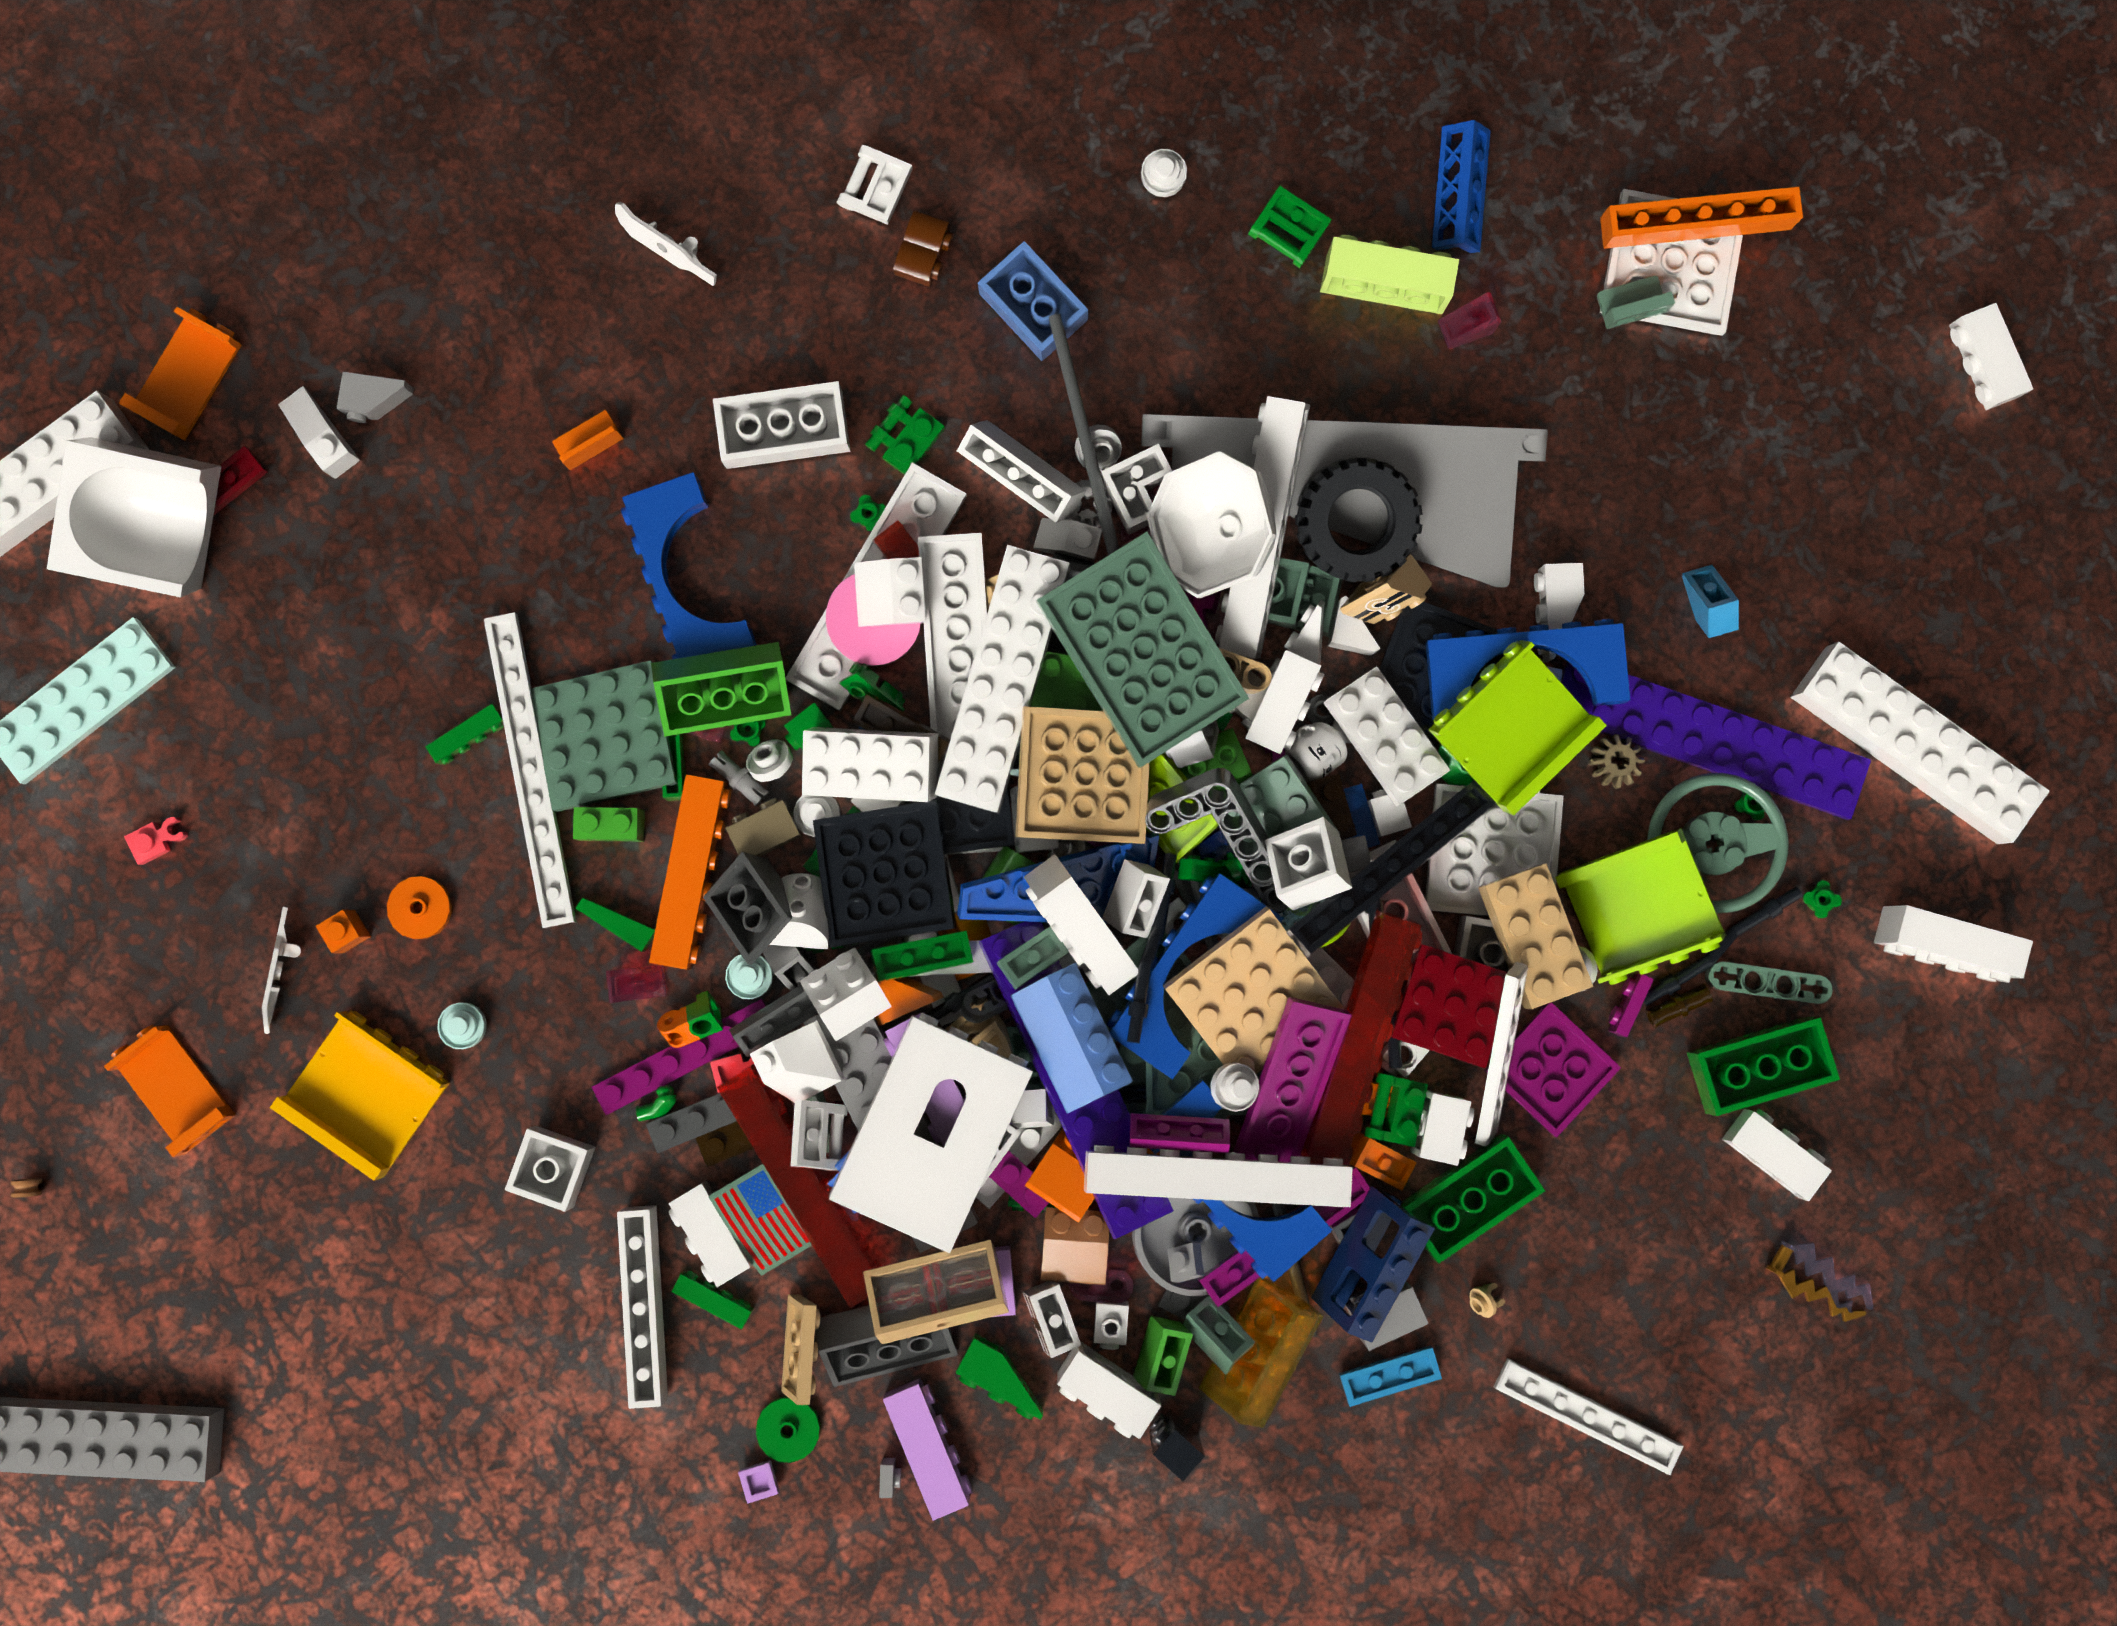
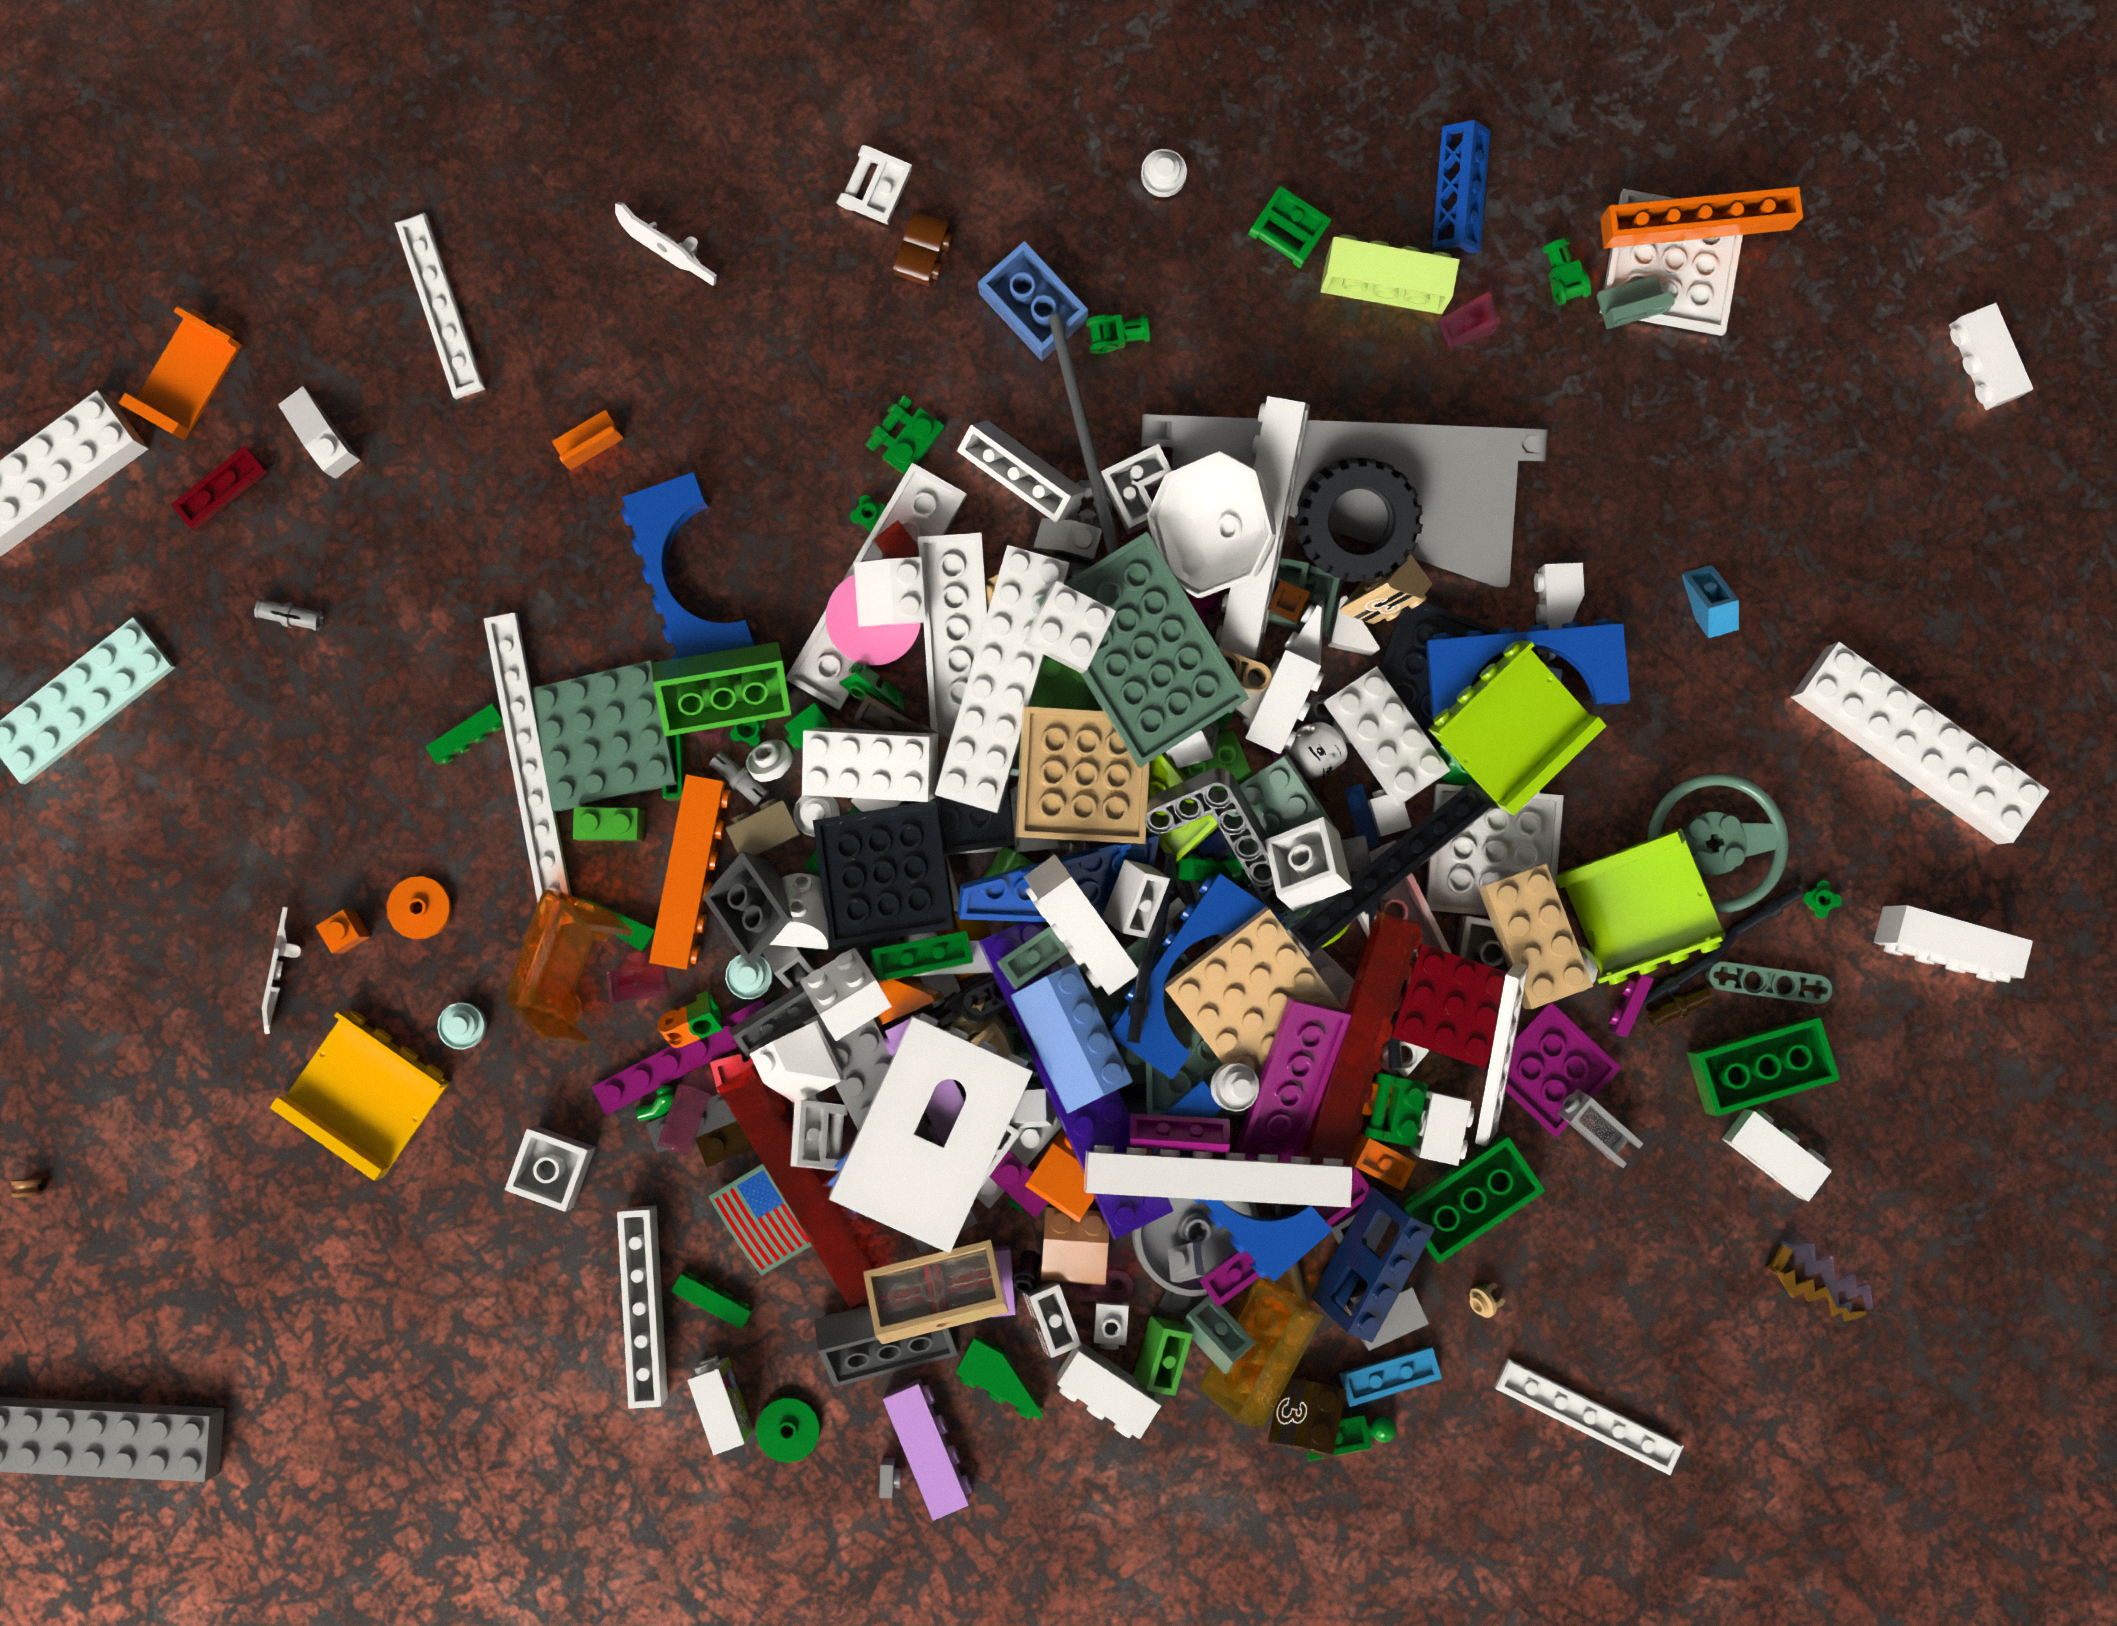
white piece [47,437,221,597] -> none
orange panel [104,1025,236,1157] -> none
coral plate [124,817,188,865] -> none
light grey slope [337,372,414,423] -> none
white brick [668,1180,753,1287] -> none
white brick [713,381,851,469] -> none
lavender plate [738,1460,780,1504] -> none
tan plate [781,1294,820,1405] -> none
white plate [1074,425,1122,471] -> none
black brick [1149,1409,1205,1481] -> none
dark purple plate [1561,661,1871,820] -> none
dark tan gear [1588,734,1645,789] -> none
green plate [1734,791,1772,821] -> none
none -> light grey pin [254,598,324,631]
none -> white tile [395,213,485,399]
none -> clear orange windscreen [506,890,633,1047]
none -> clear pink tile [657,1083,711,1156]
none -> white brick [687,1355,754,1455]
none -> black pin [1012,1250,1041,1293]
none -> white brick [1023,581,1116,673]
none -> green connector [1085,314,1150,354]
none -> dark brown slope [1267,1378,1347,1459]
none -> reddish brown plate [1268,580,1311,624]
none -> green plate [1306,1415,1397,1462]
none -> green connector [1542,238,1591,306]
none -> light grey window [1557,1089,1643,1168]

